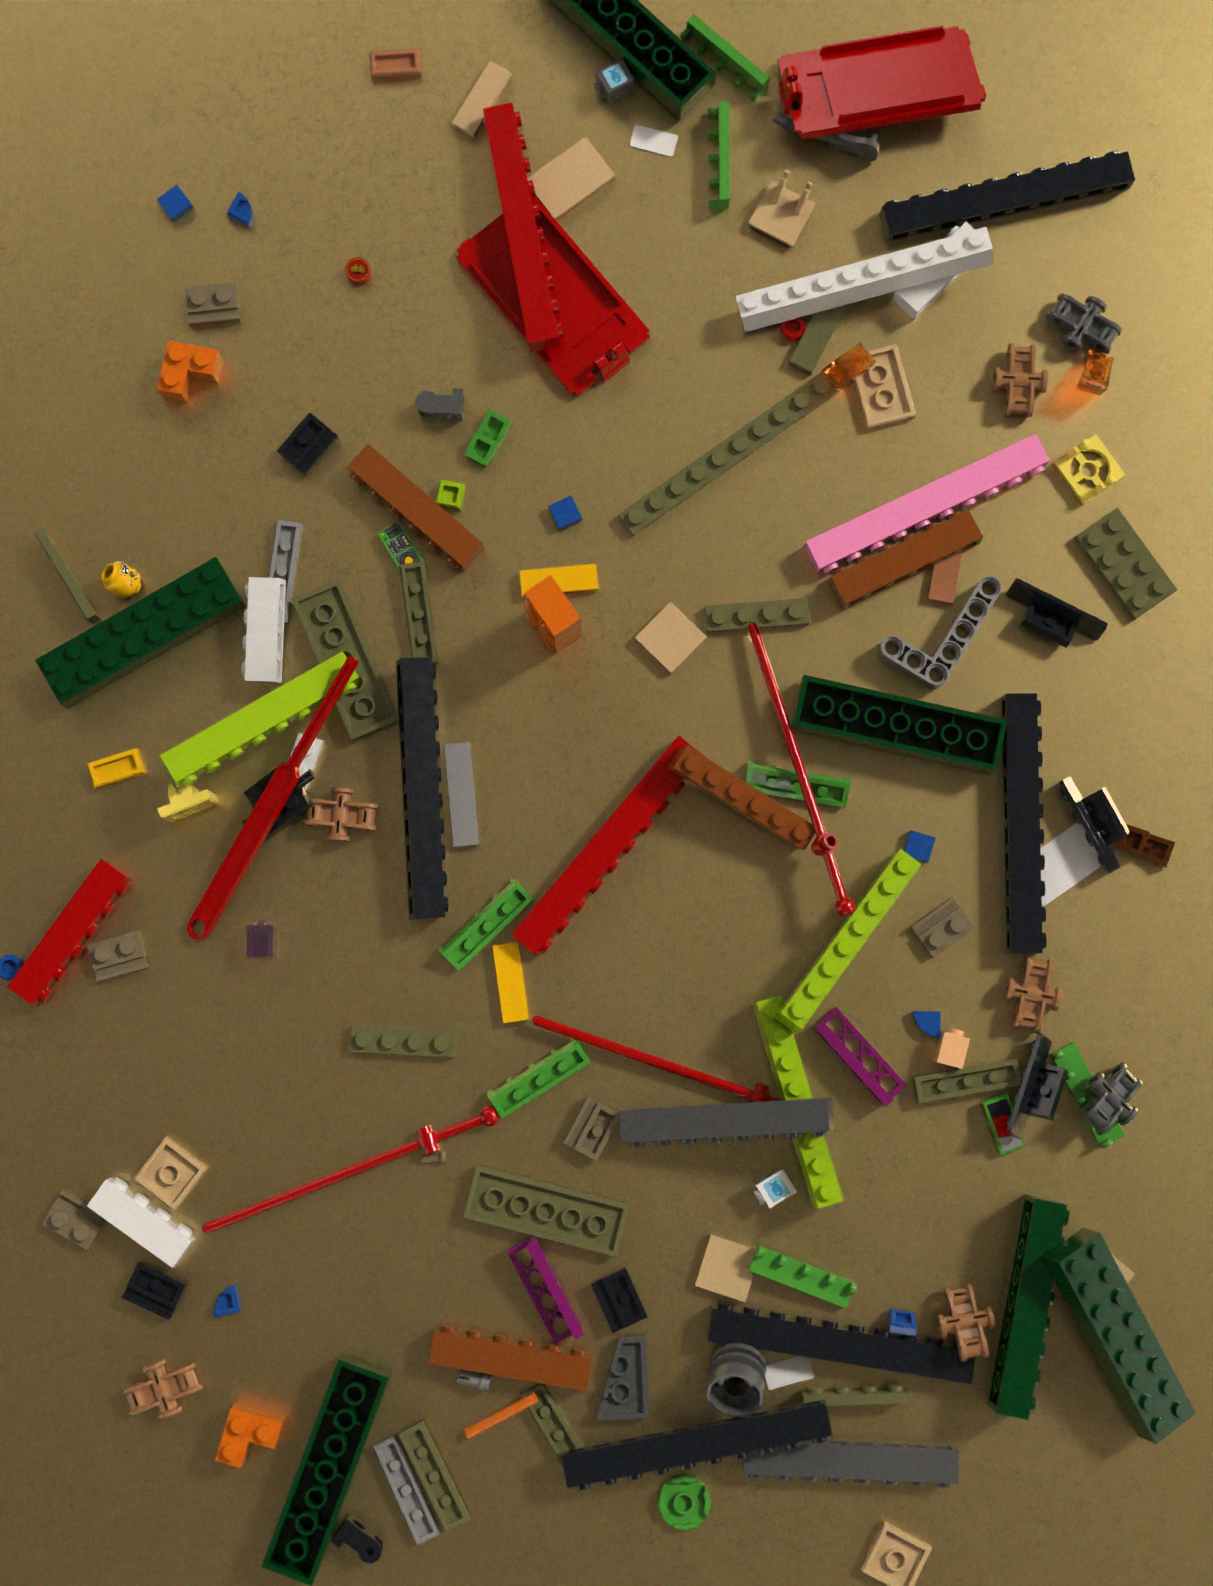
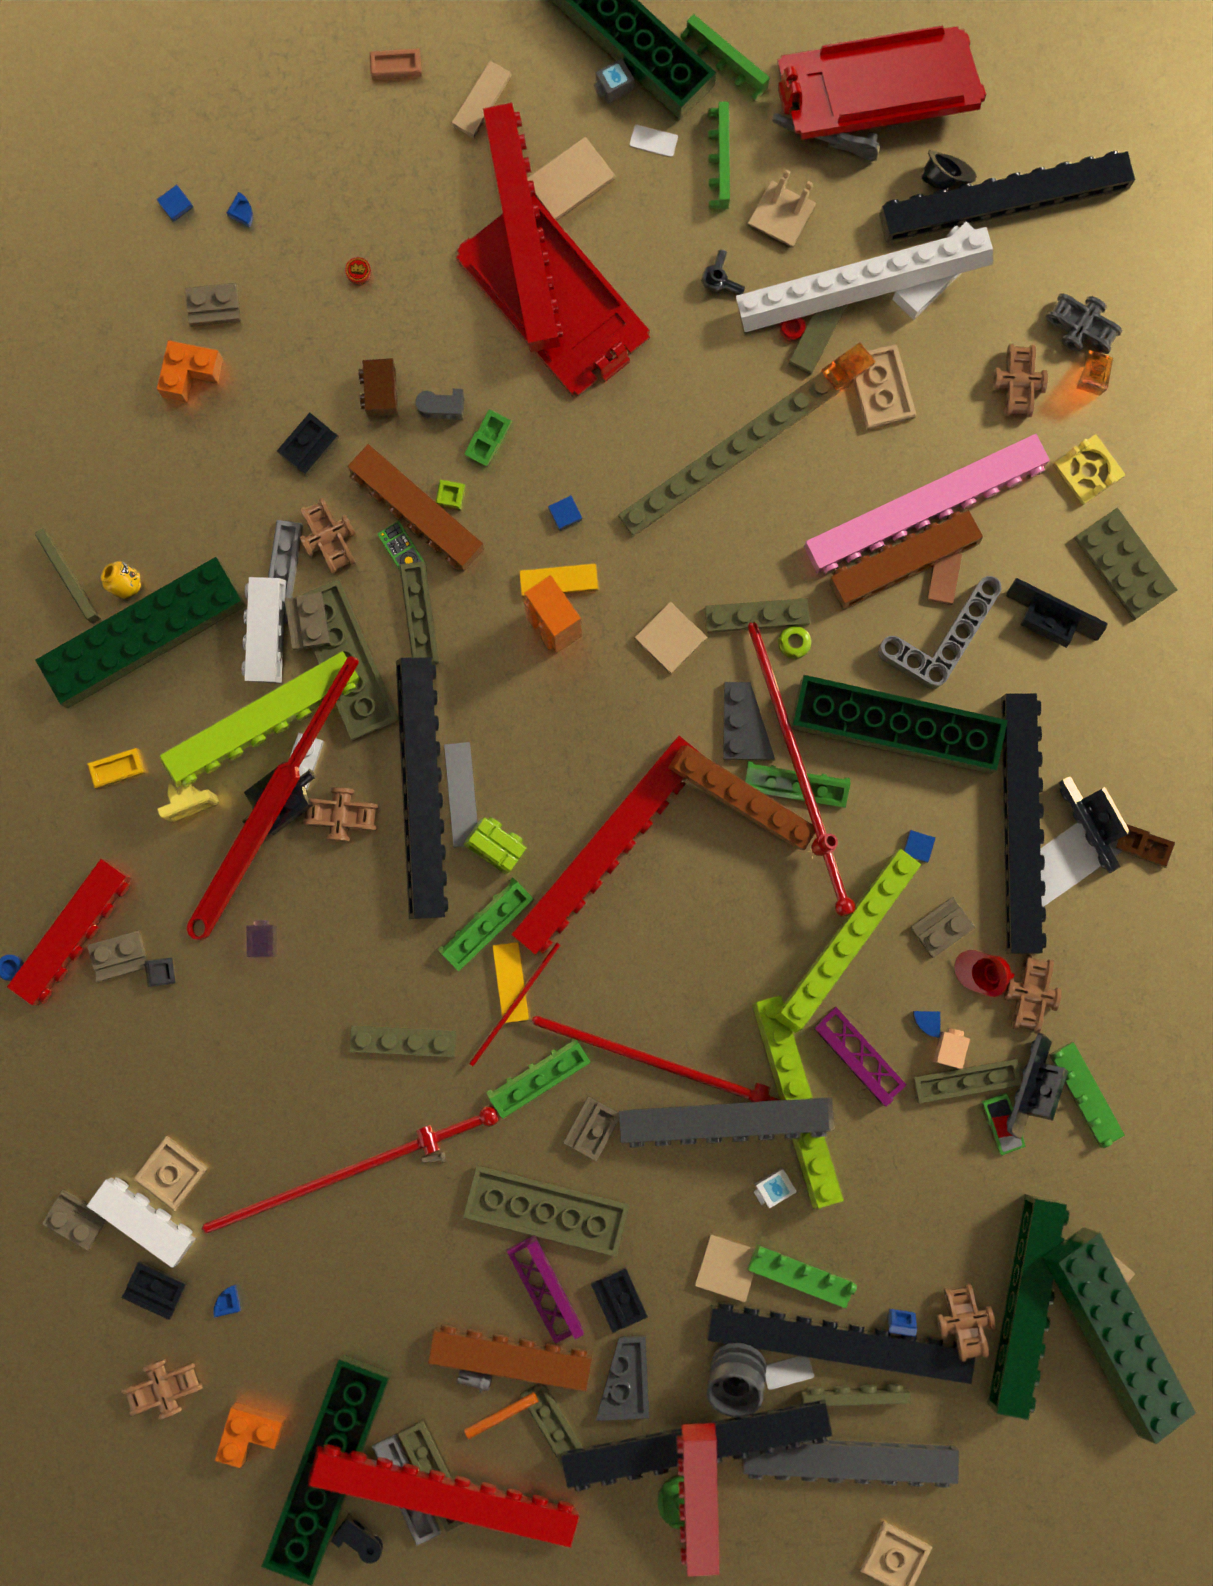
dark grey axle [1080,1062,1143,1135] -> none
none -> black tile [144,957,176,987]
none -> dark tan plate [284,592,331,650]
none -> medium nougat axle [300,498,356,574]
none -> red brick [309,1445,579,1548]
none -> reddish brown brick [358,358,398,417]
none -> lime brick [463,817,527,874]
none -> red axle [469,942,561,1066]
none -> red brick [677,1423,720,1576]
none -> black piece [701,250,745,295]
none -> dark grey wing [723,682,775,761]
none -> lime piece [778,626,811,659]
none -> black piece [921,150,977,189]
none -> red piece [954,950,1015,997]

